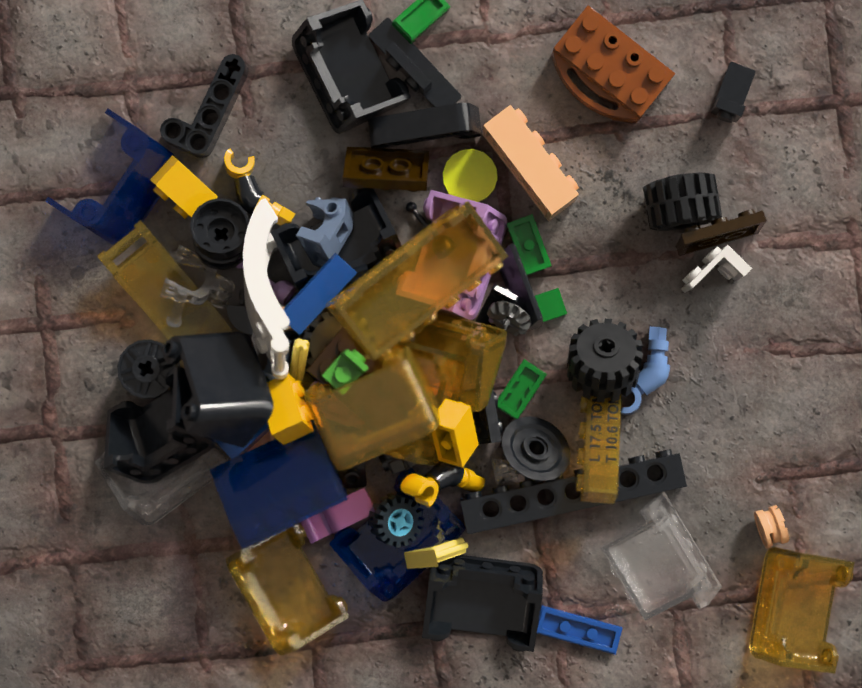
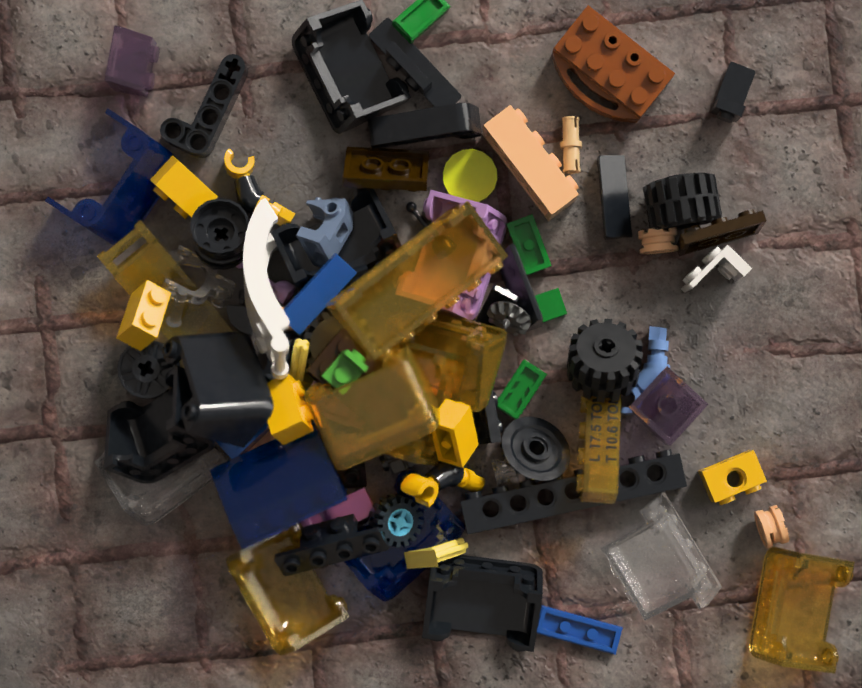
none -> clear purple slope [105,25,160,97]
none -> yellow brick [116,280,171,351]
none -> black bracket [274,513,389,576]
none -> tan pin [560,116,582,174]
none -> black slope [597,155,632,240]
none -> clear purple slope [628,366,709,446]
none -> light nougat wheel [638,227,679,254]
none -> yellow brick [698,450,767,505]

